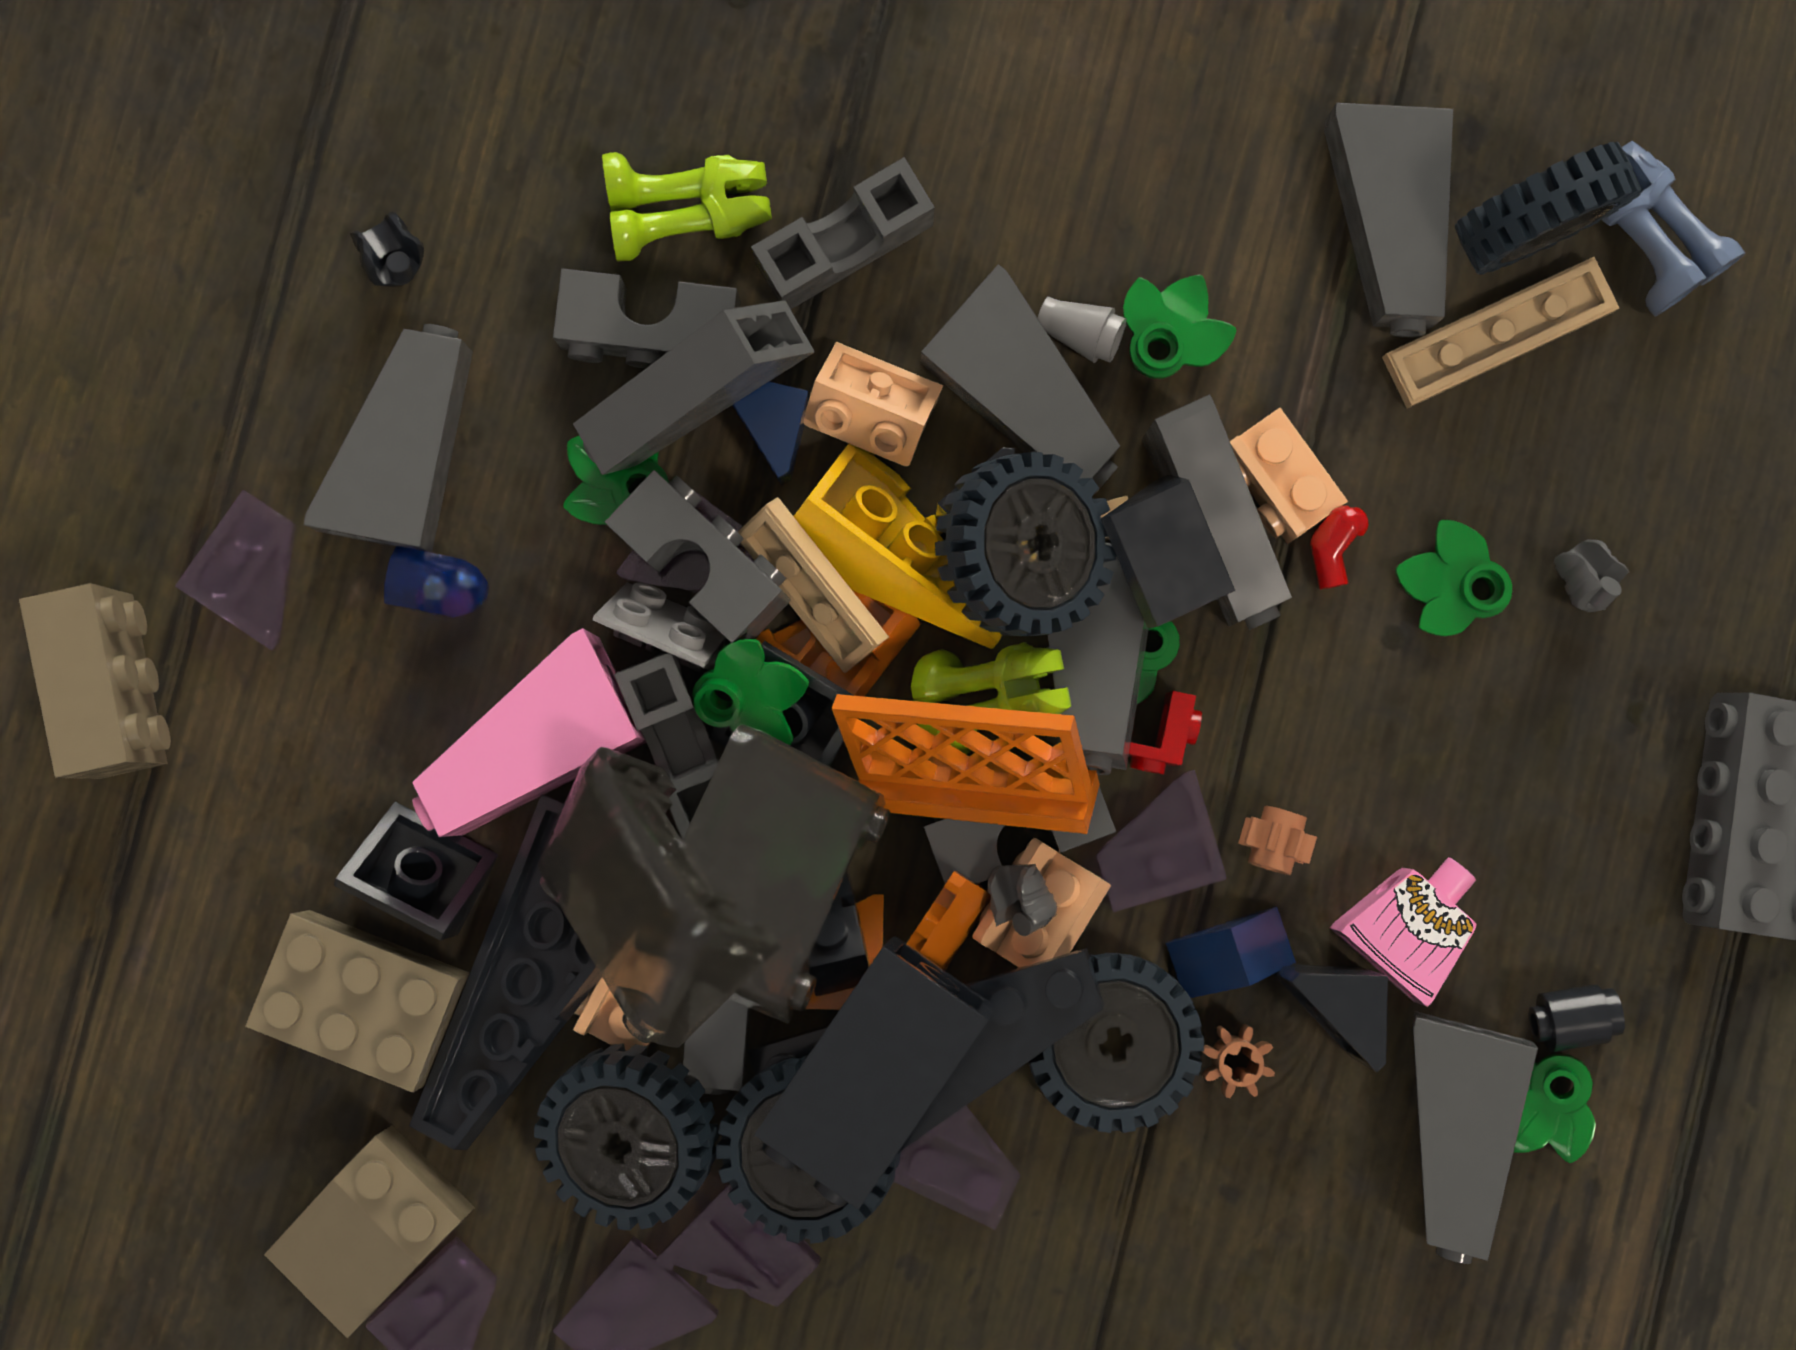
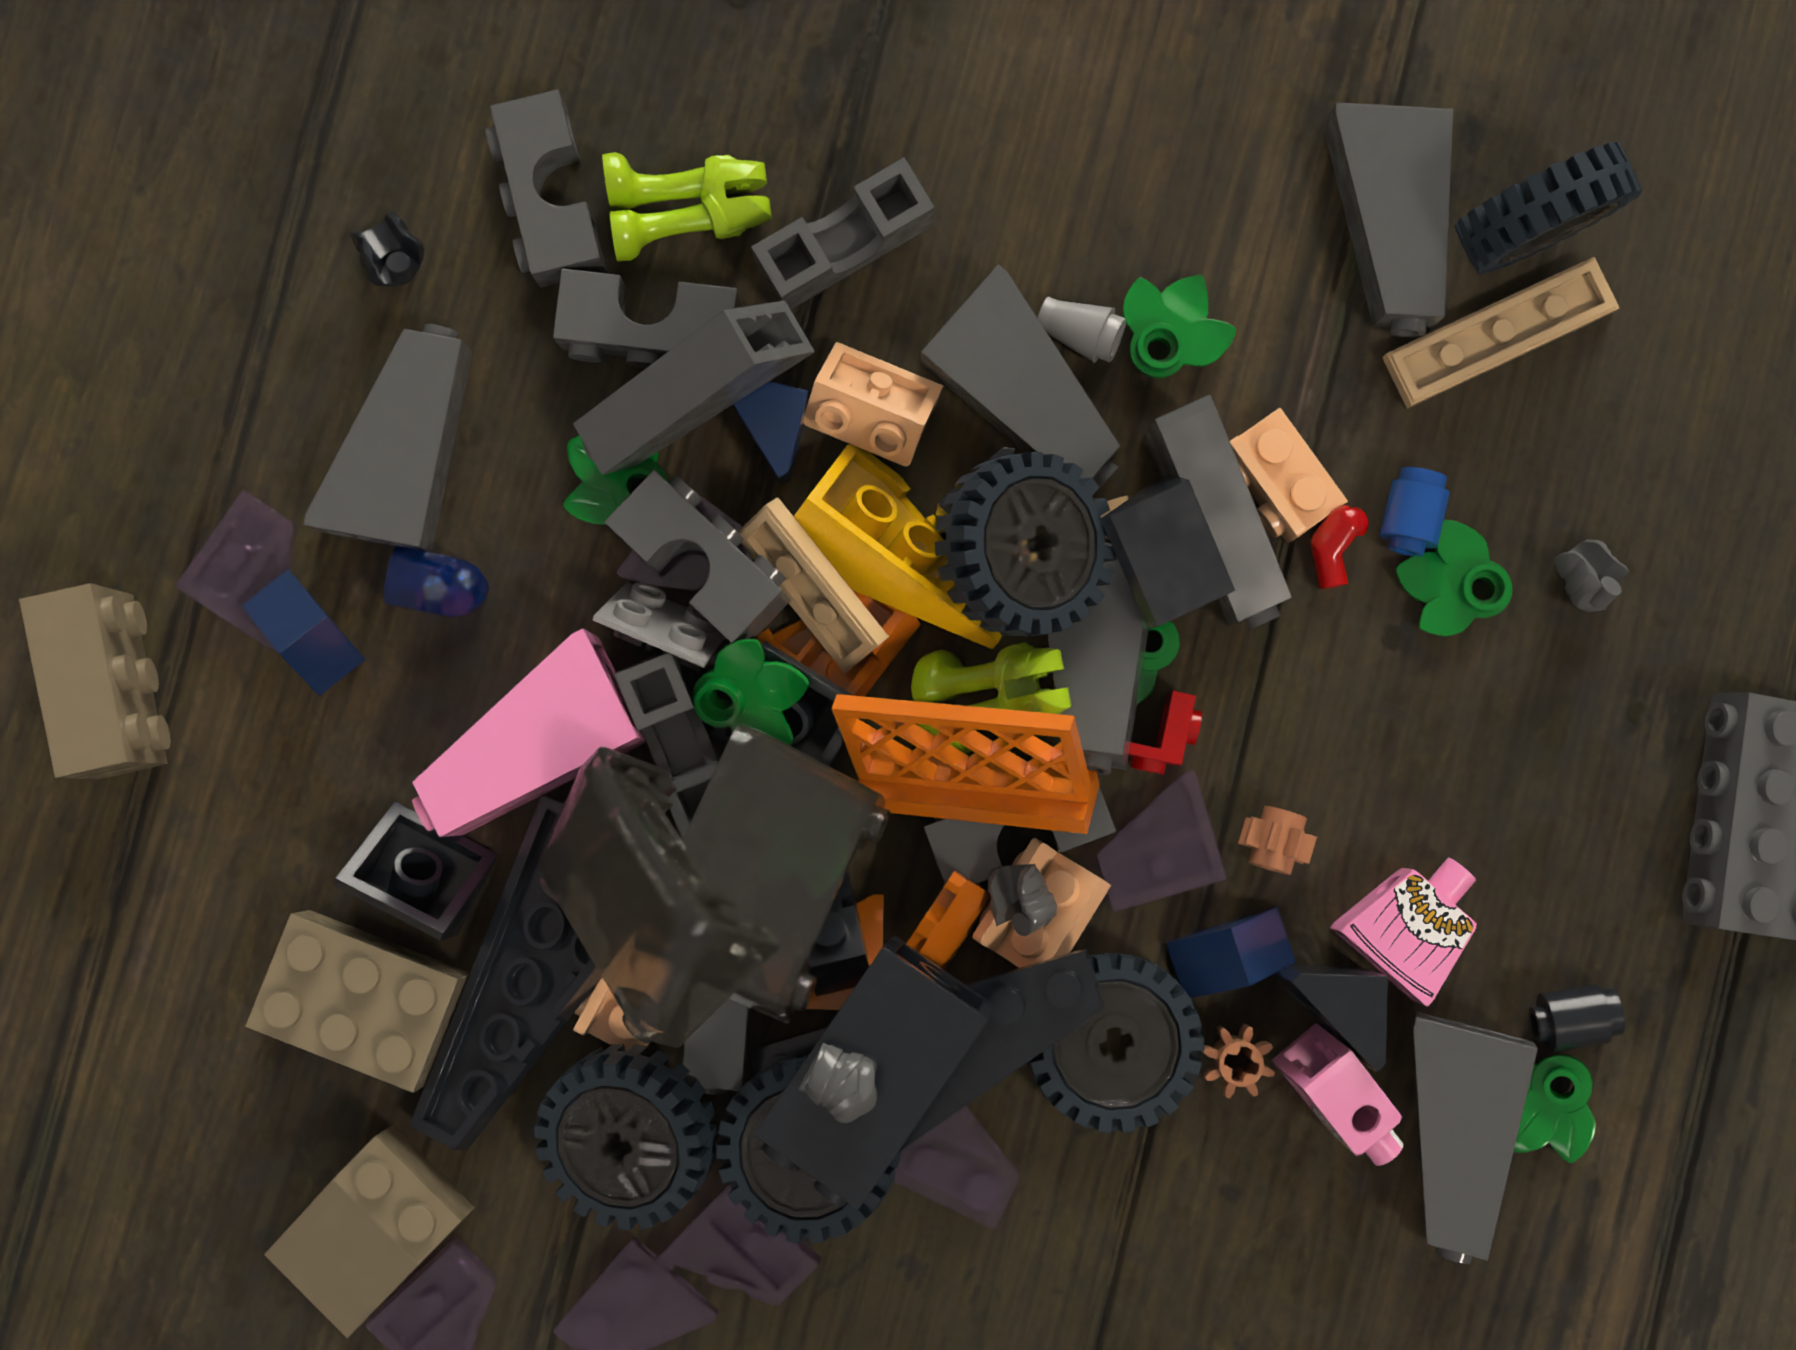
sand blue piece [1602,141,1746,317] -> none
none -> dark blue slope [242,569,365,696]
none -> dark grey arch [486,89,607,288]
none -> dark grey arm [797,1043,878,1124]
none -> bright pink torso [1271,1023,1403,1166]
none -> blue brick [1379,467,1450,557]

